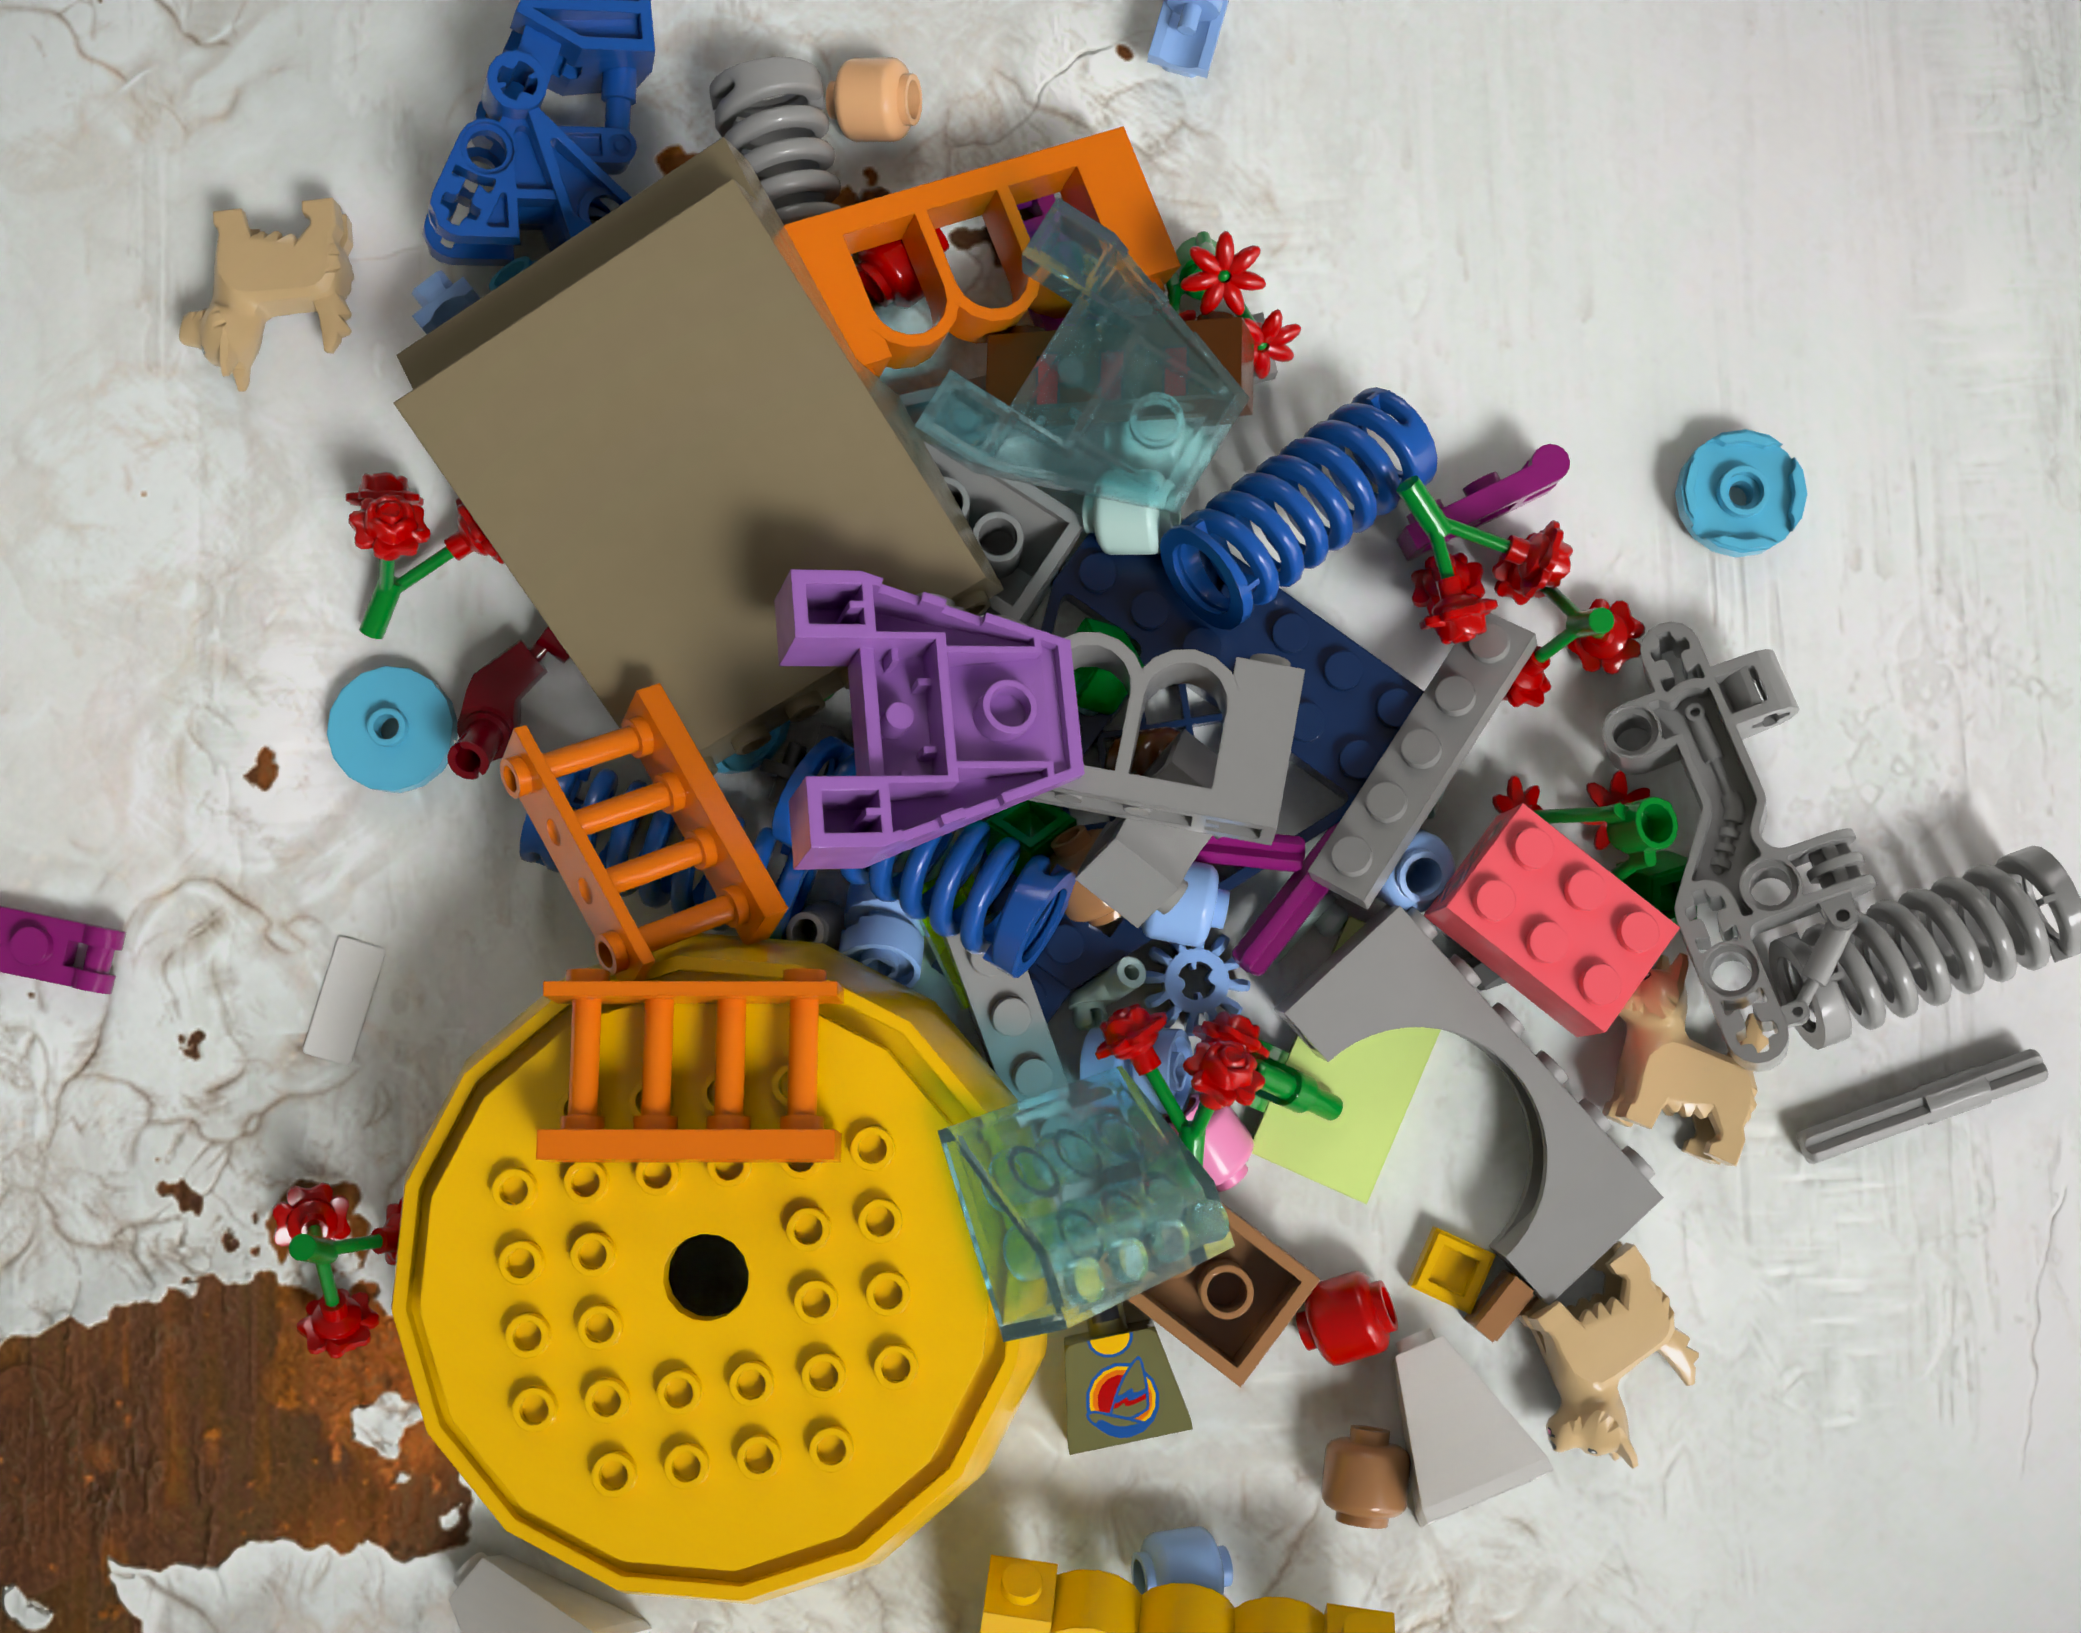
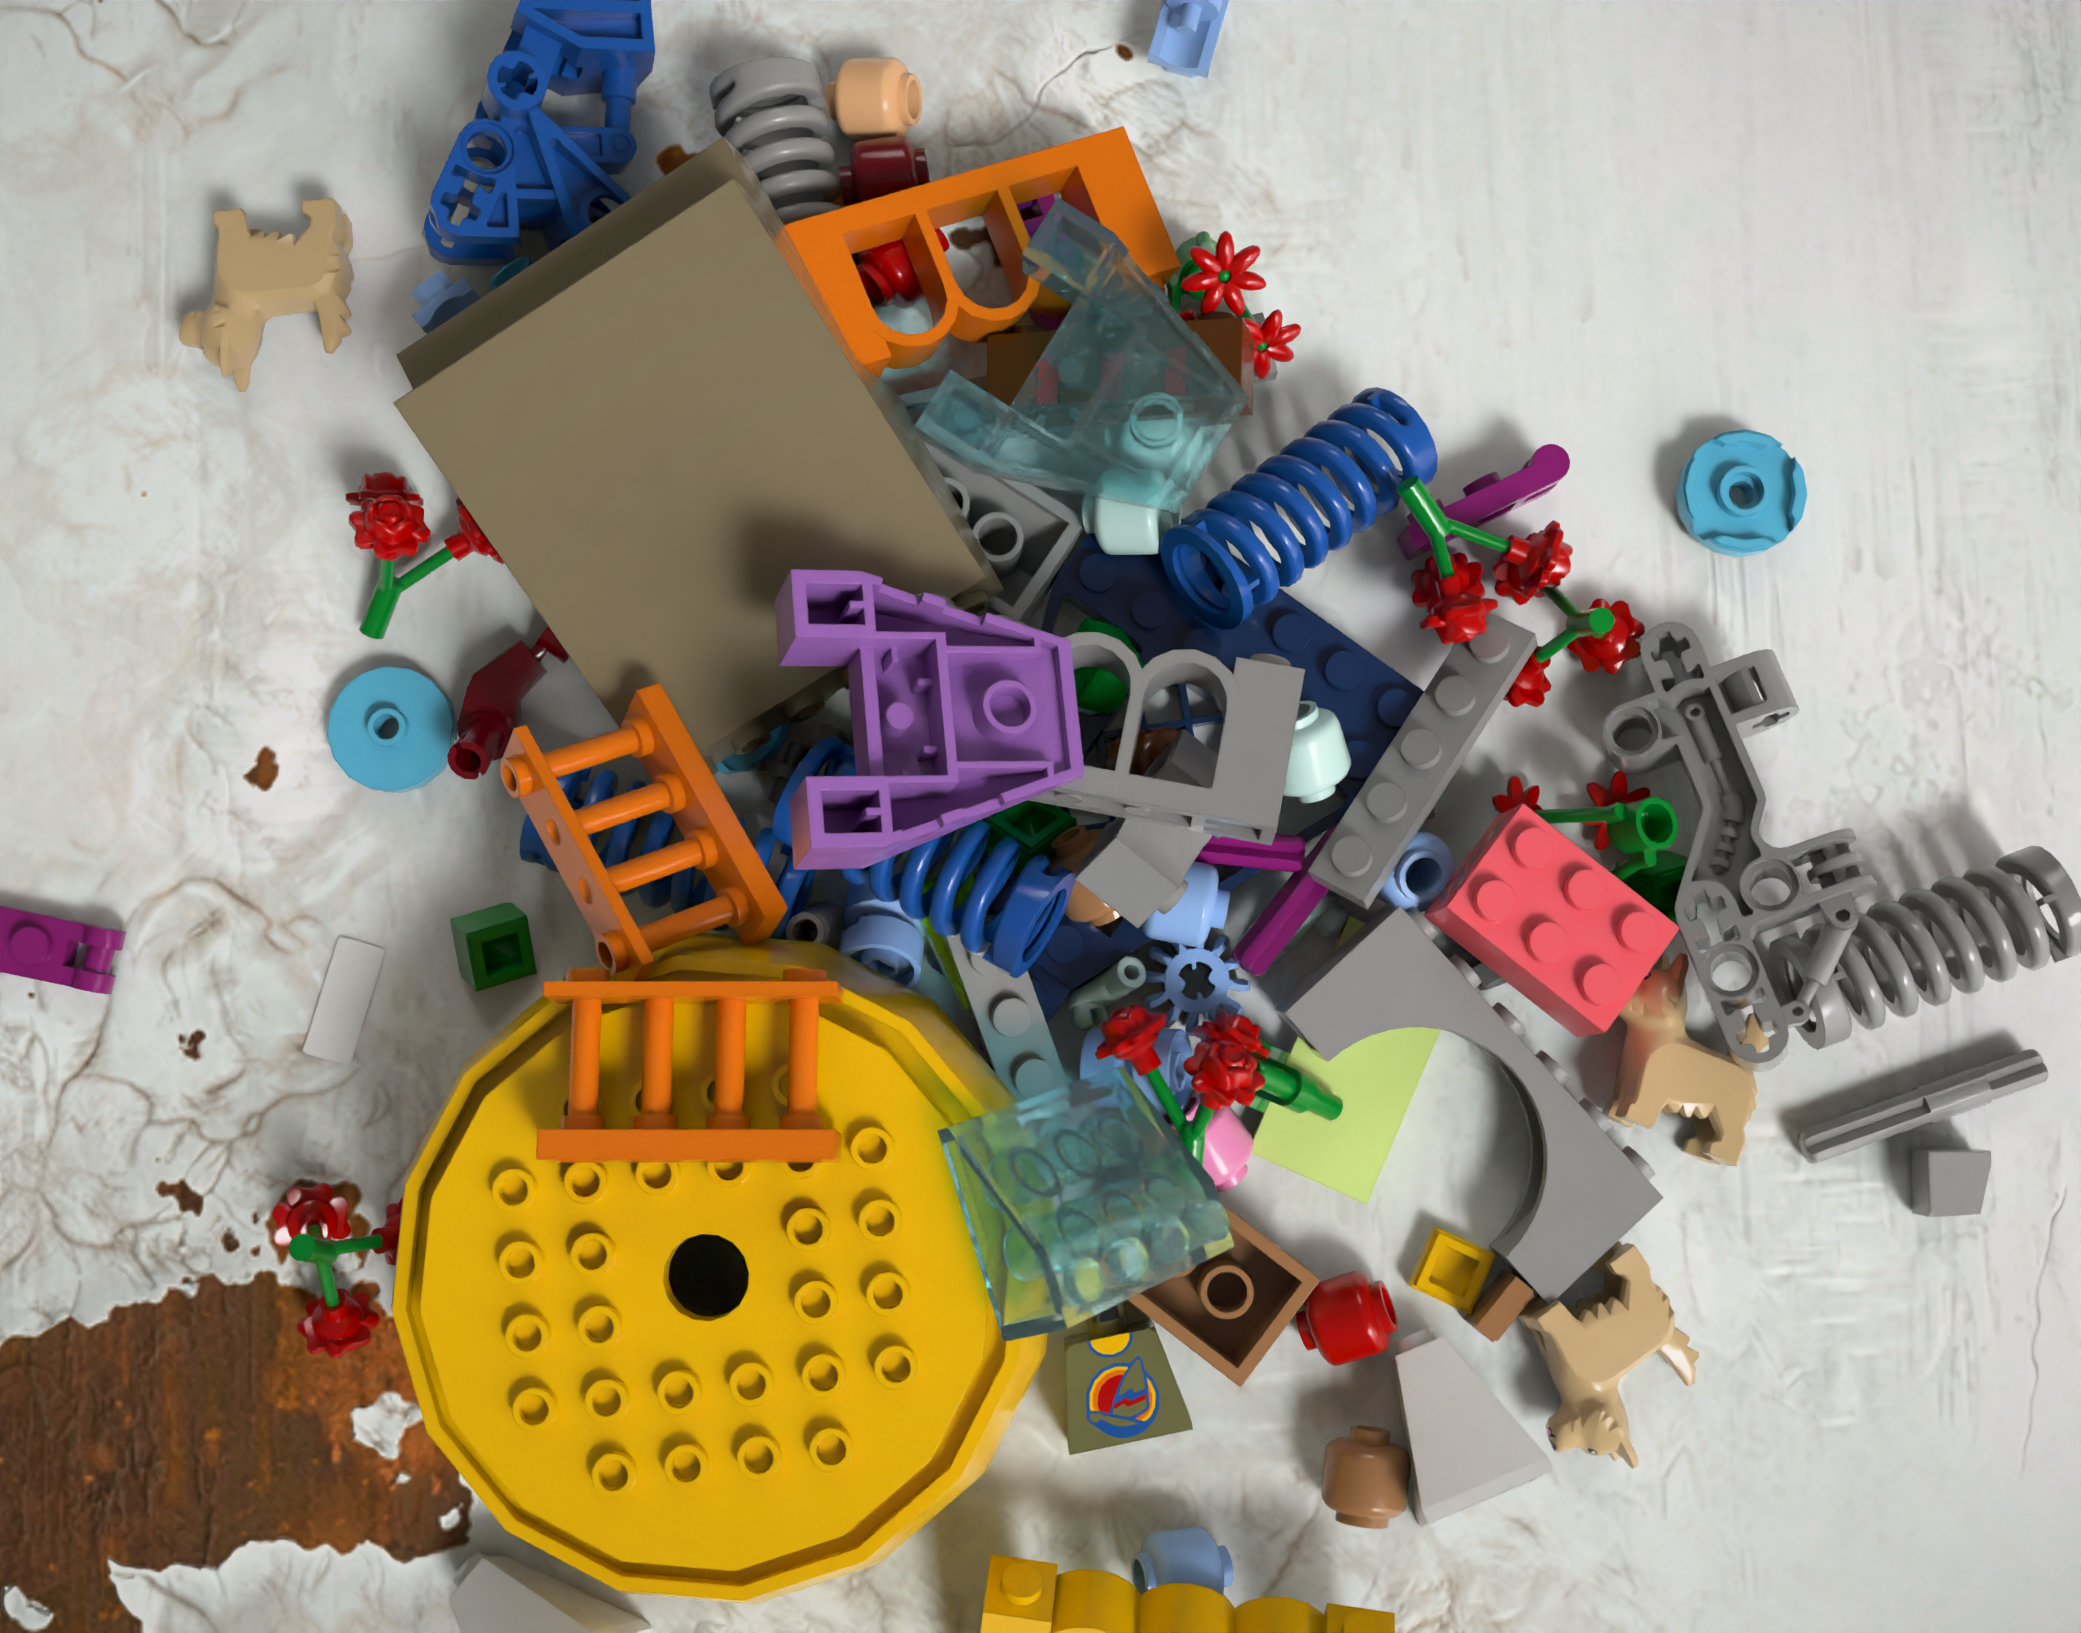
none -> green slope [450,902,537,992]
none -> dark red head [839,135,930,205]
none -> light aqua head [1283,701,1351,803]
none -> light grey slope [1910,1149,1991,1217]

